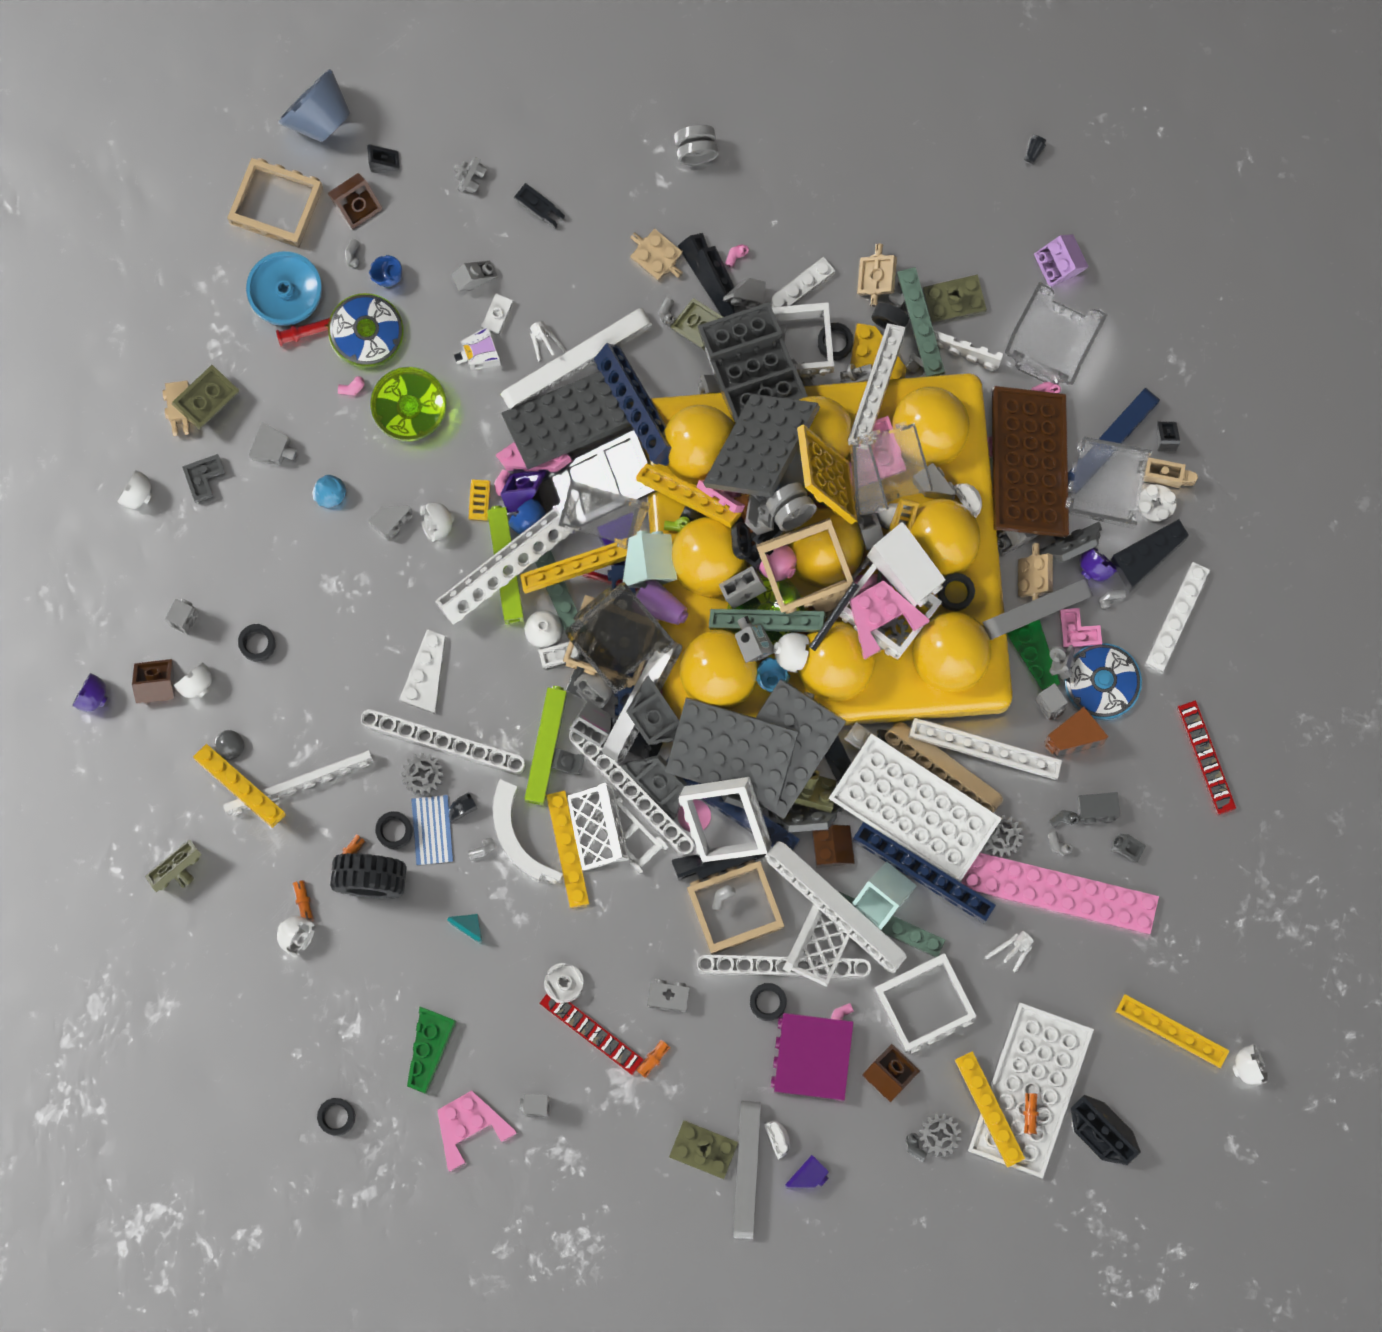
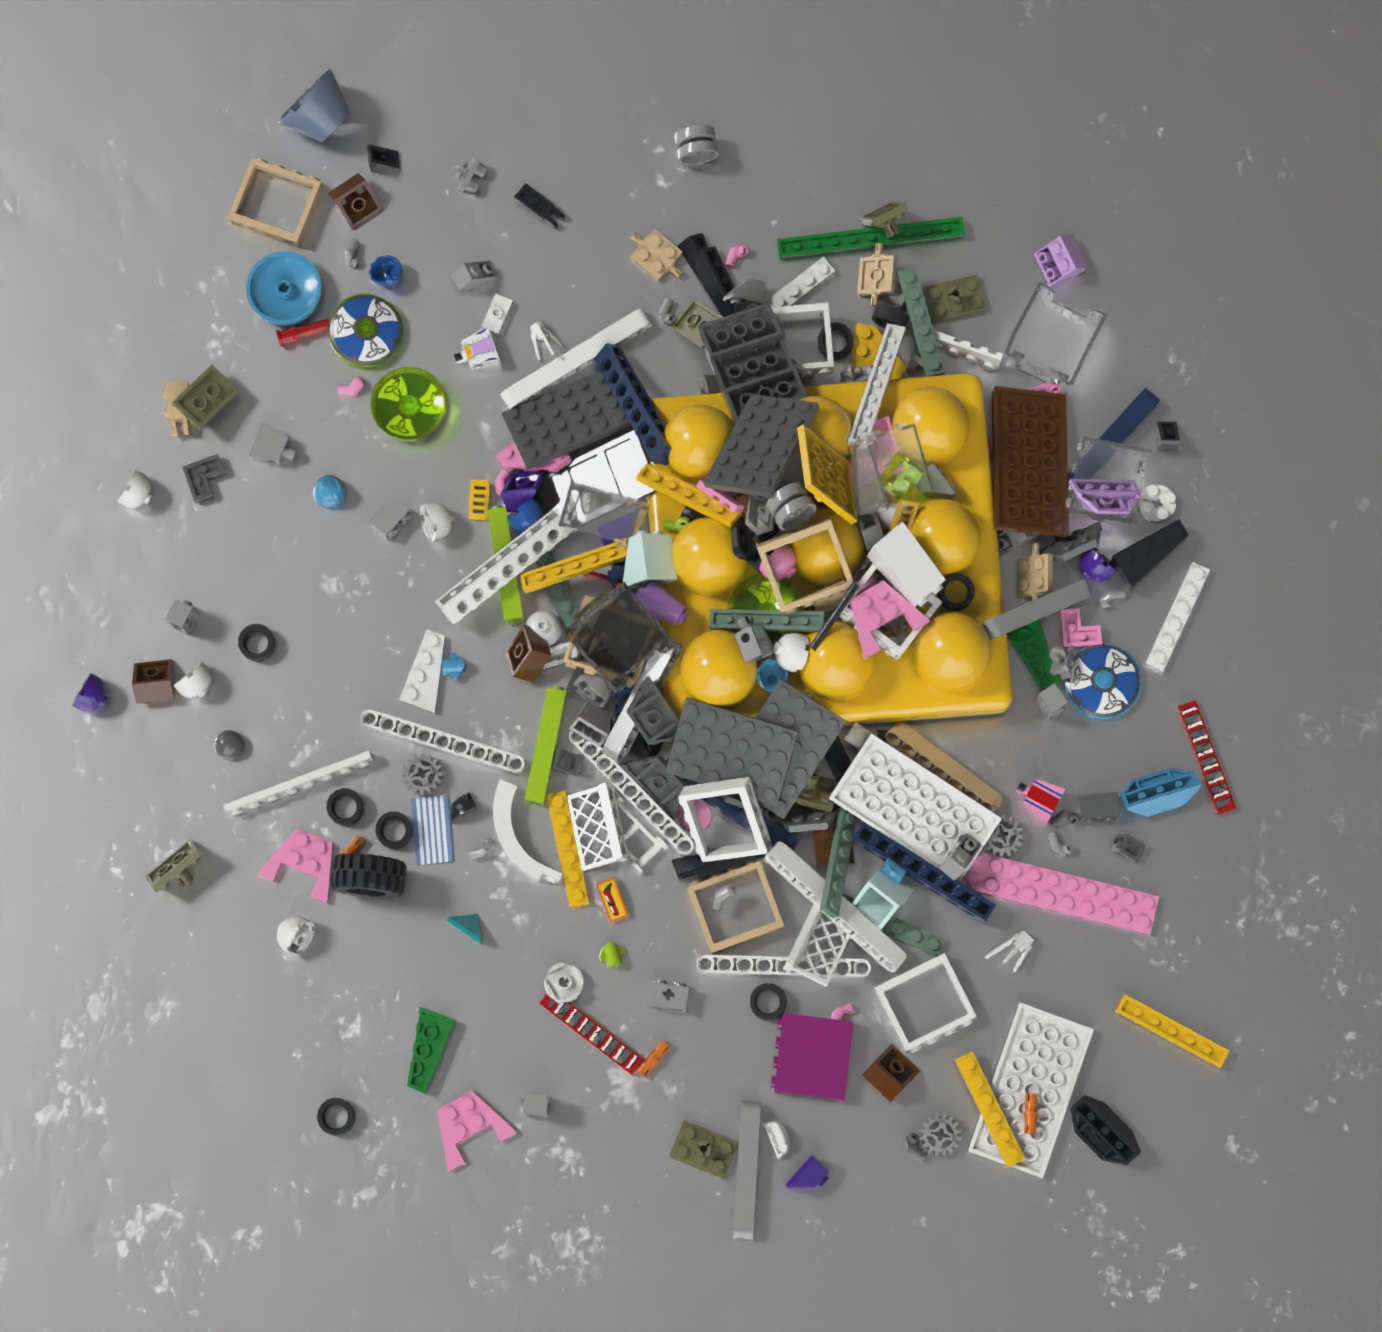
yellow plate [193,744,286,828] -> none
orange pin [292,880,314,920] -> none
light grey brick [719,566,767,609] -> none
white plate [909,718,1062,780] -> none
white plate [954,483,982,518] -> none
black cone [1024,134,1046,164] -> none
dark orange slope [1044,707,1108,757] -> none
tan hinge [1142,457,1198,488] -> none
white cylinder [1233,1044,1268,1085] -> none
none -> bright pink wing [257,828,333,904]
none -> black tyre [326,788,364,826]
none -> dark azure piece [442,653,466,680]
none -> reddish brown slope [505,624,552,683]
none -> slope [596,877,629,922]
none -> lime piece [598,941,625,968]
none -> green plate [777,217,965,259]
none -> sand green plate [820,807,857,918]
none -> olive plate [860,201,908,238]
none -> clear neon green plate [875,451,925,500]
none -> dark azure piece [879,858,907,883]
none -> light grey slope [939,833,981,880]
none -> torso [1016,779,1065,824]
none -> lavender wedge [1069,479,1141,514]
none -> dark azure wedge [1120,768,1201,817]

